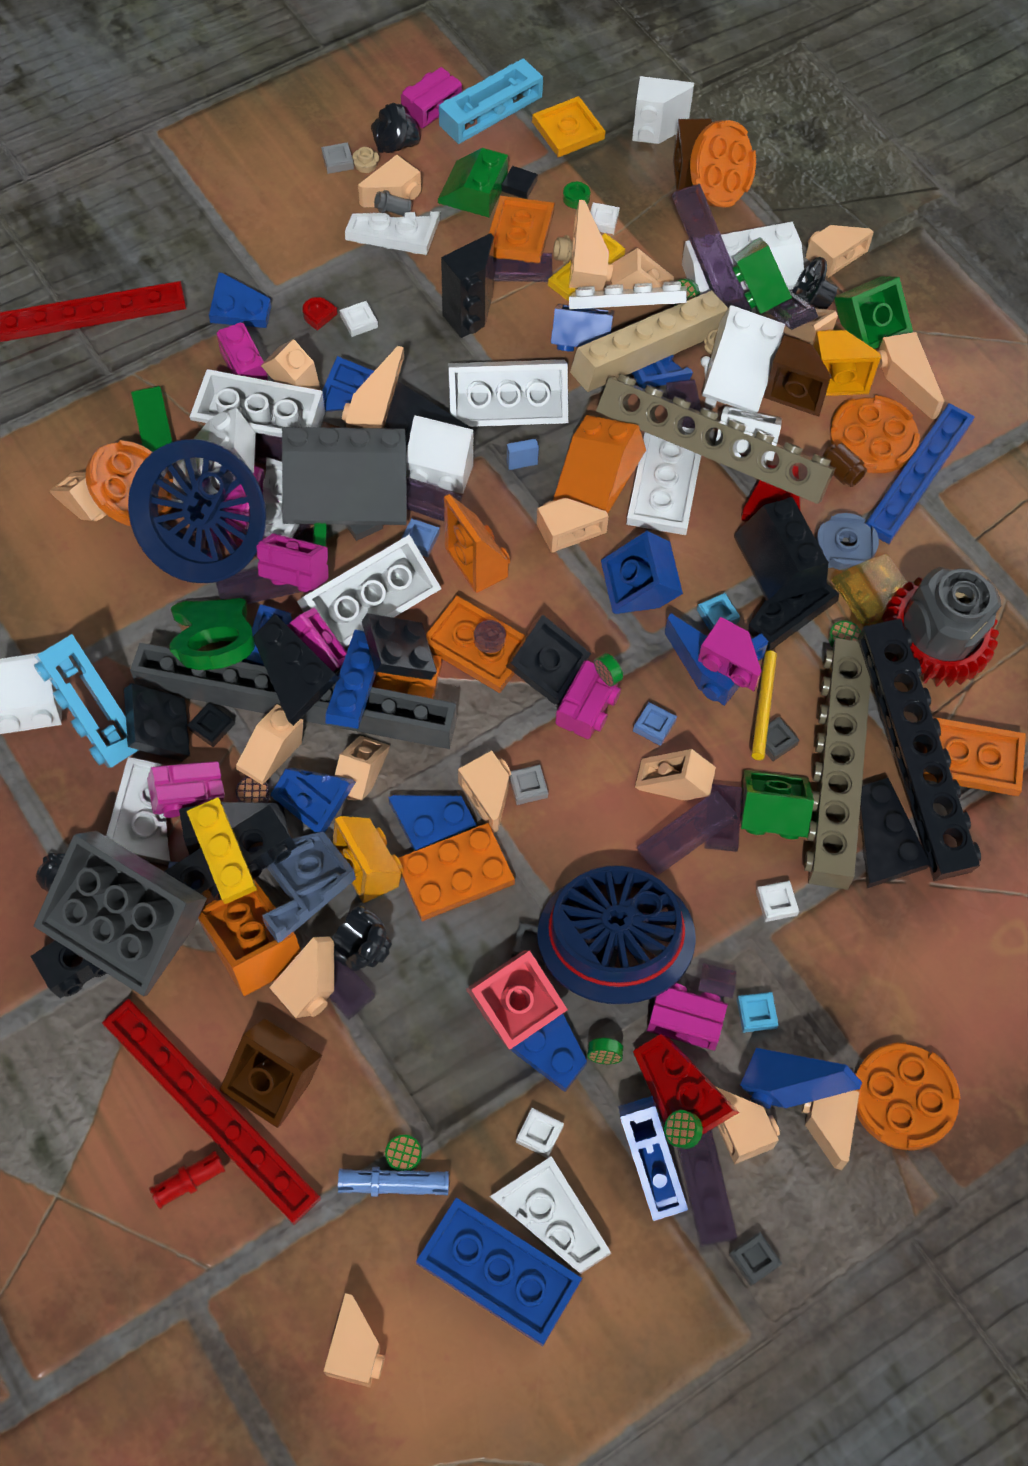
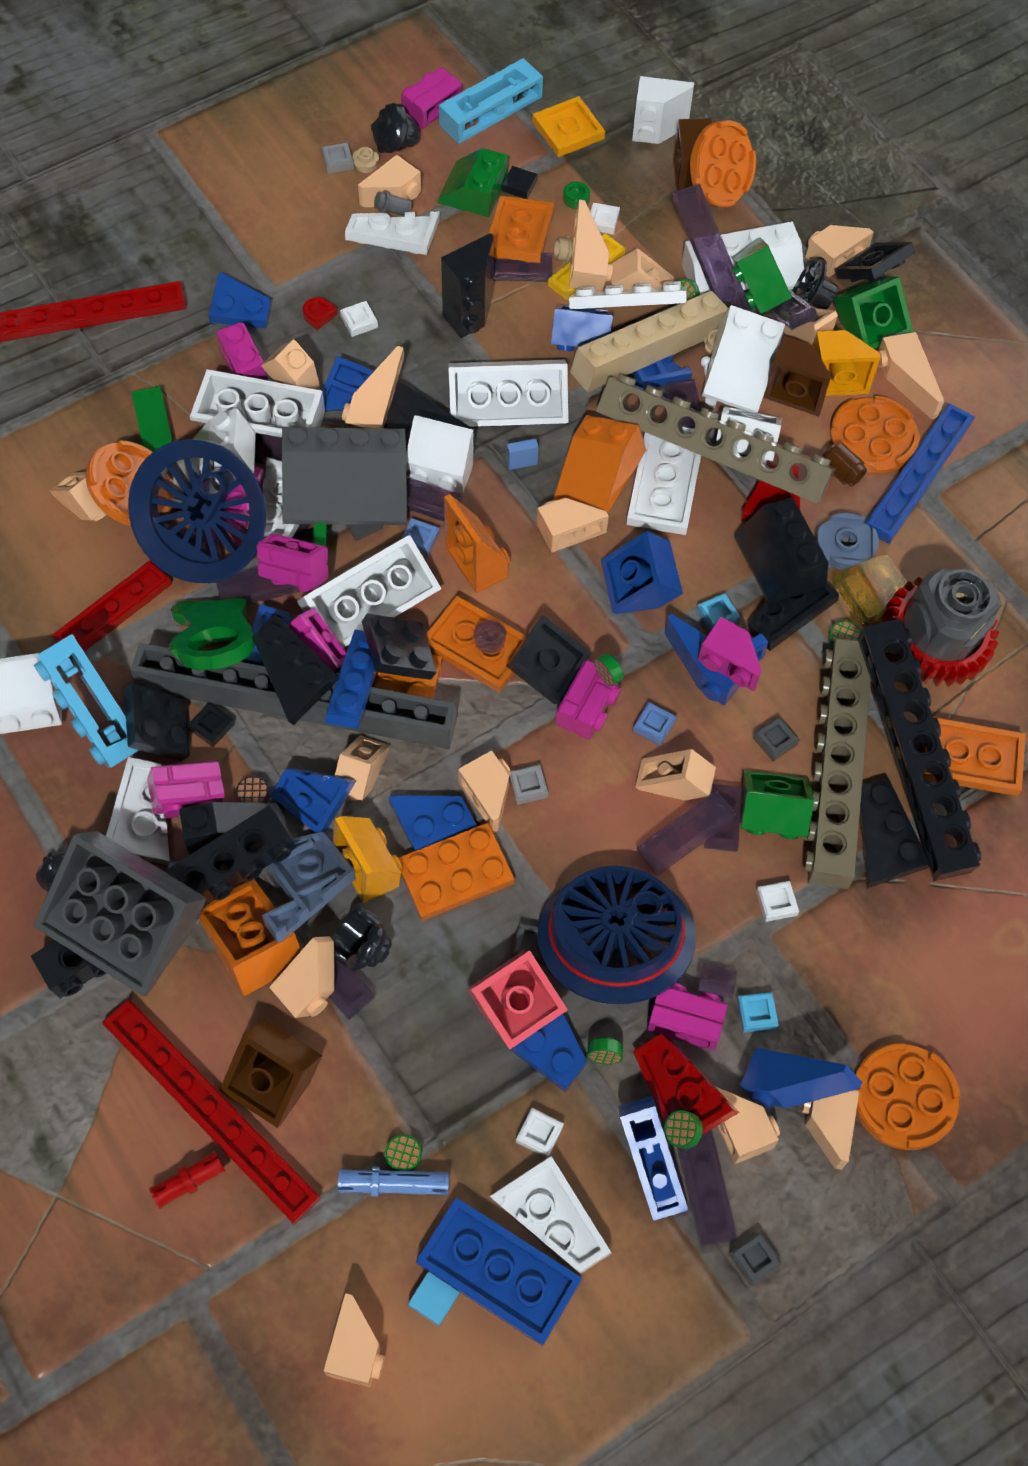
yellow plate [187,797,257,904] -> none
light nougat slope [236,704,304,785] -> none
yellow bar [751,651,777,760] -> none
none -> red tile [52,560,172,660]
none -> medium azure tile [408,1271,460,1327]
none -> black plate [834,242,915,282]

